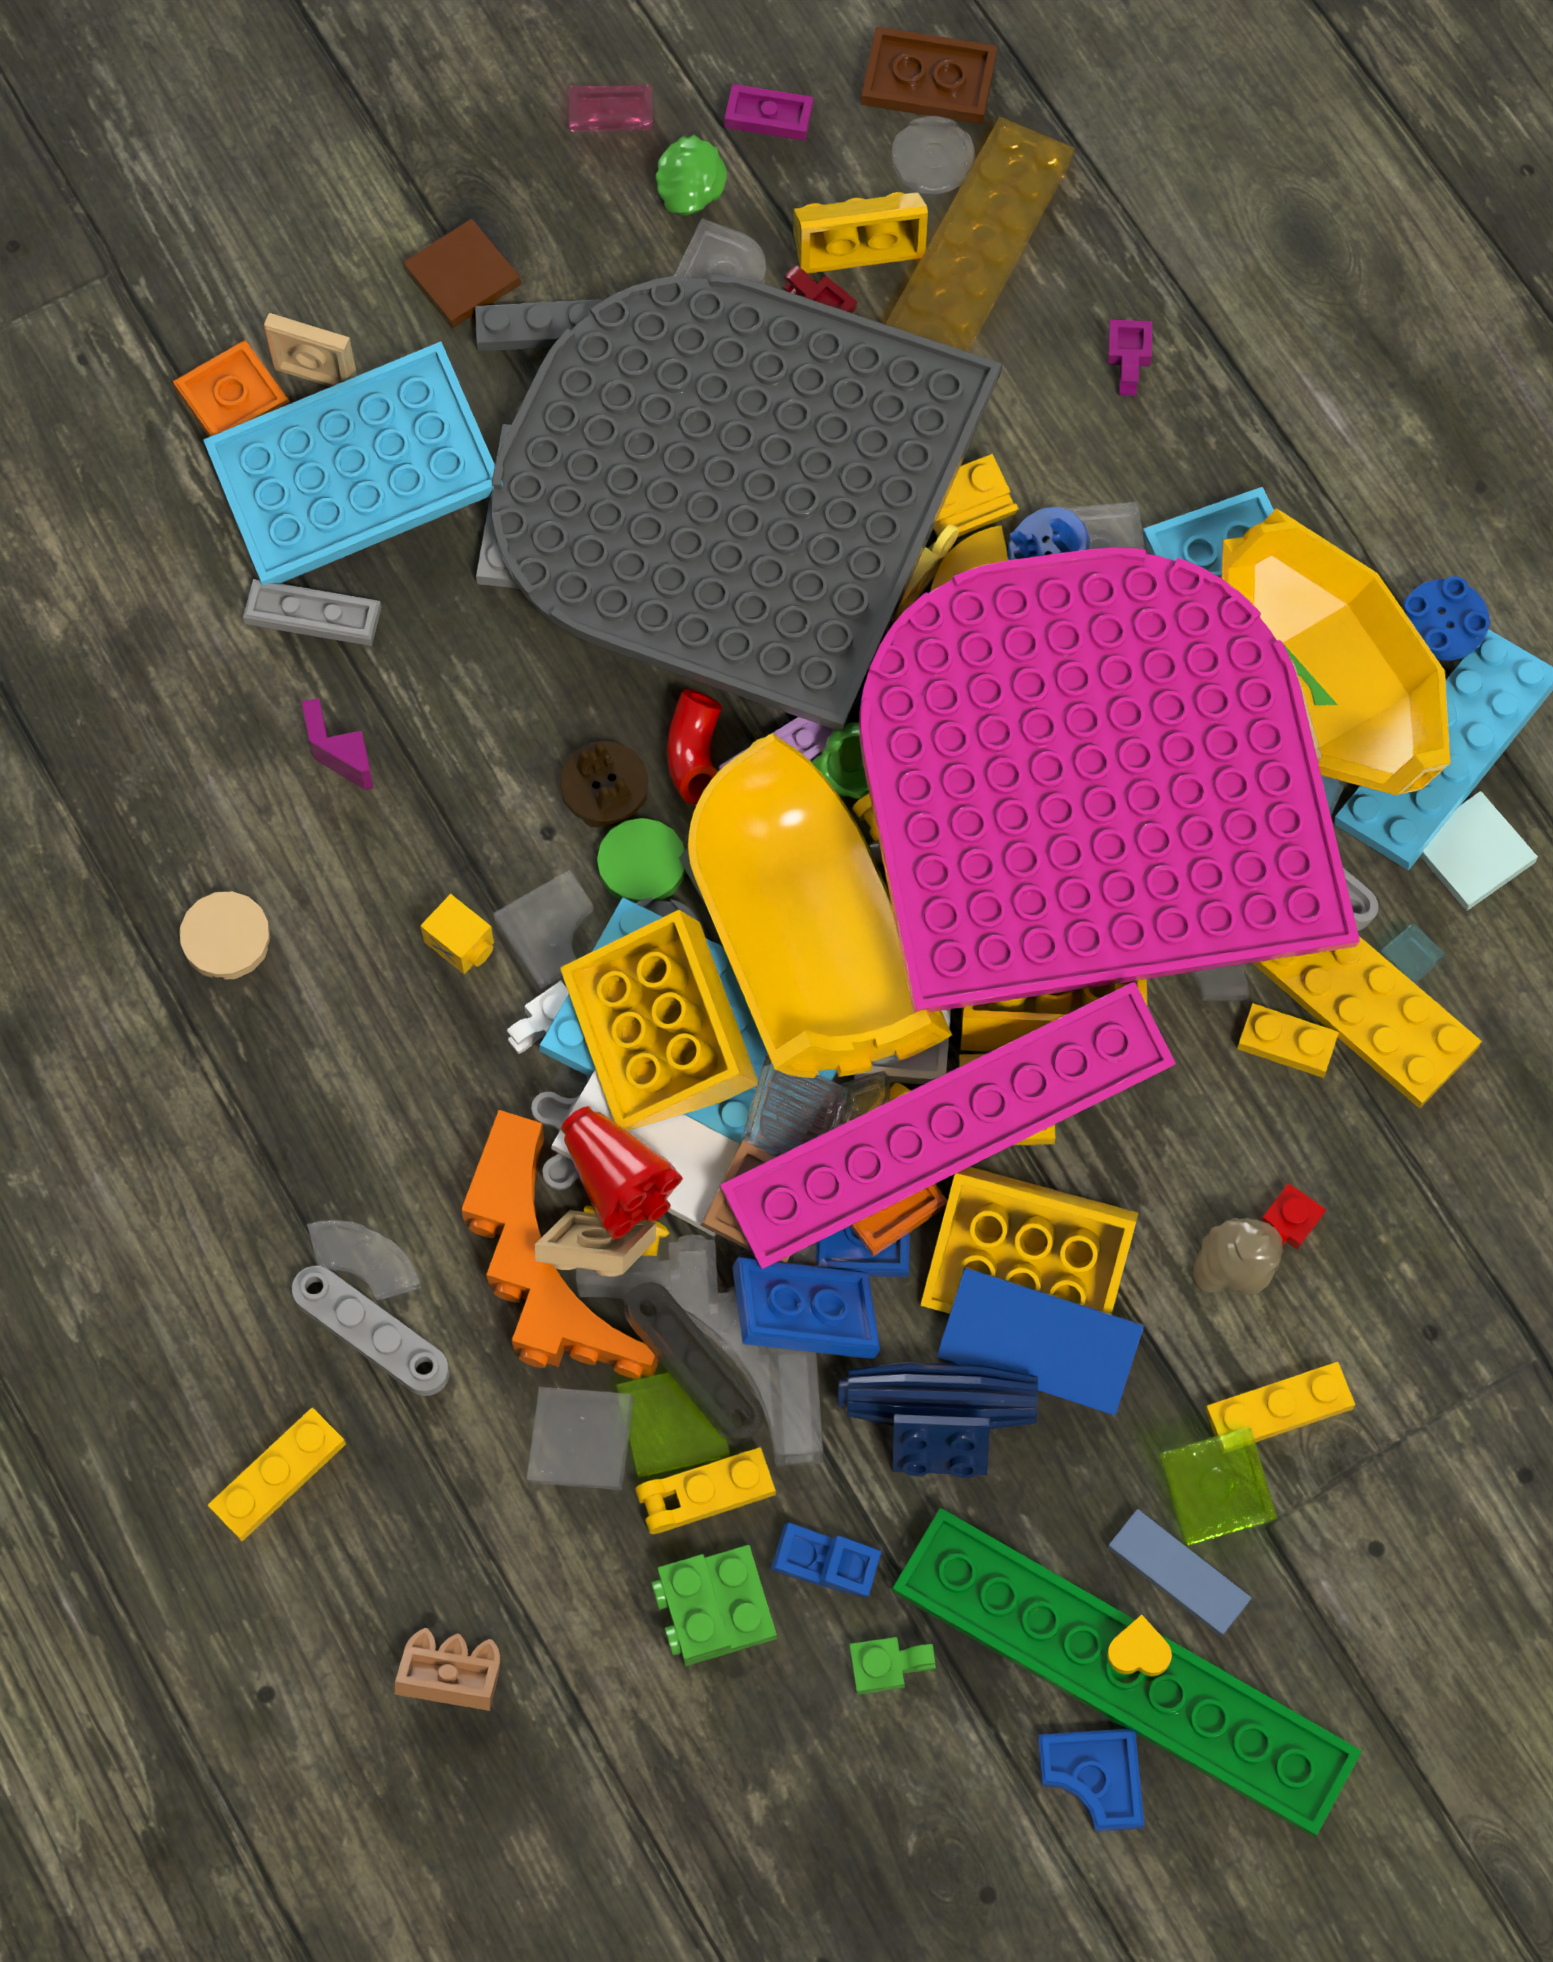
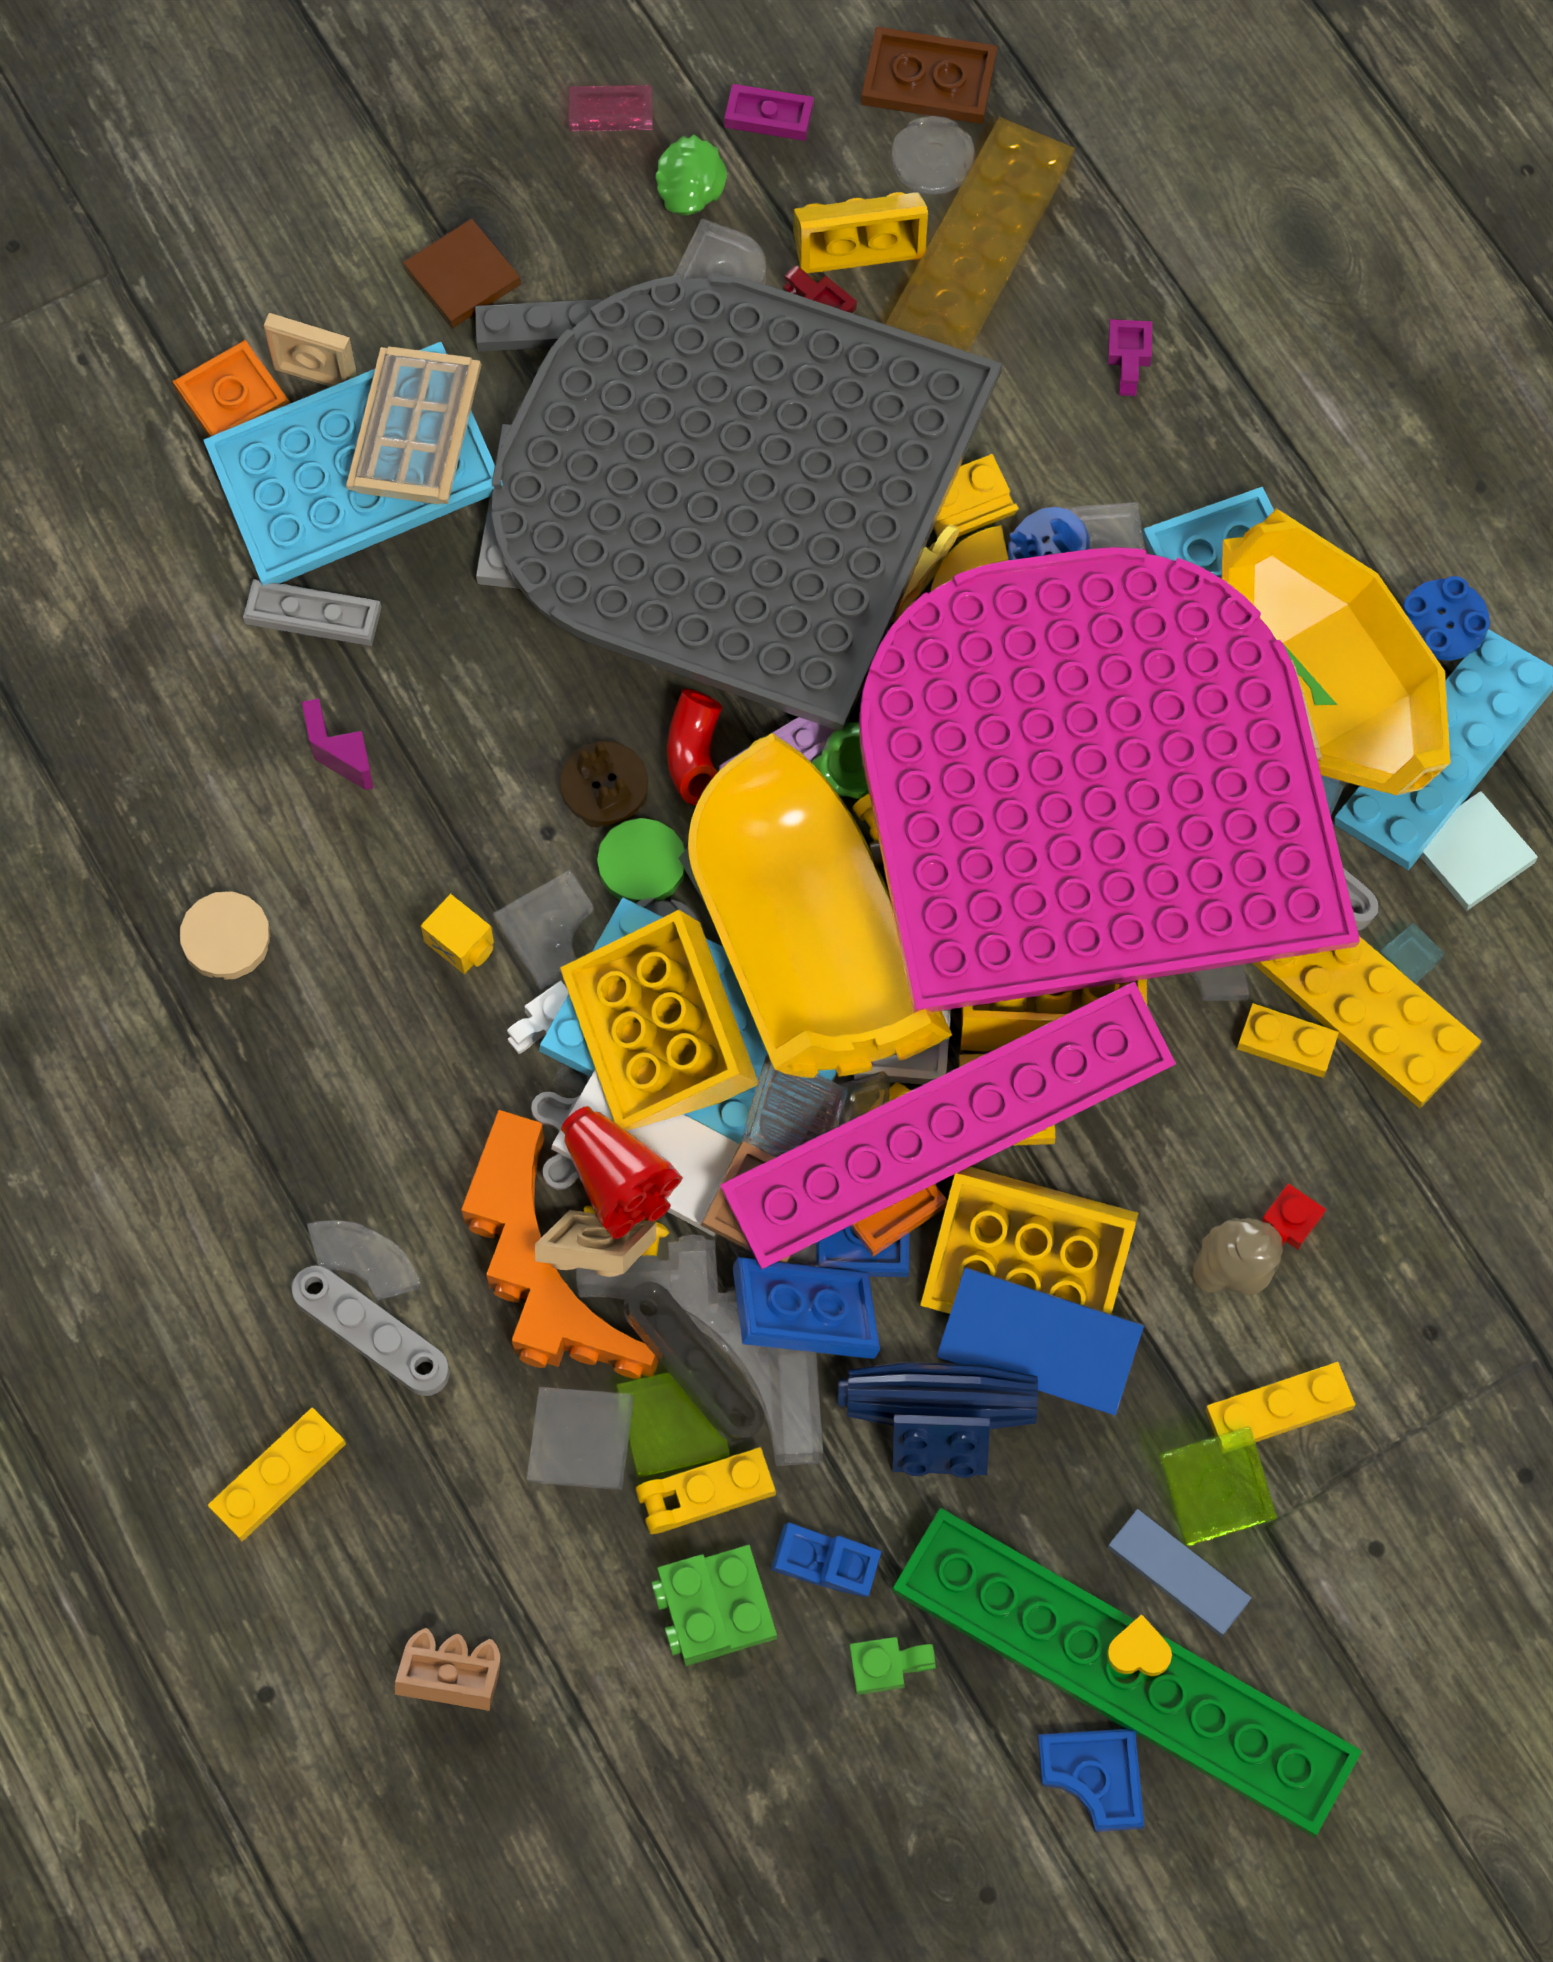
none -> clear piece [346,346,482,505]

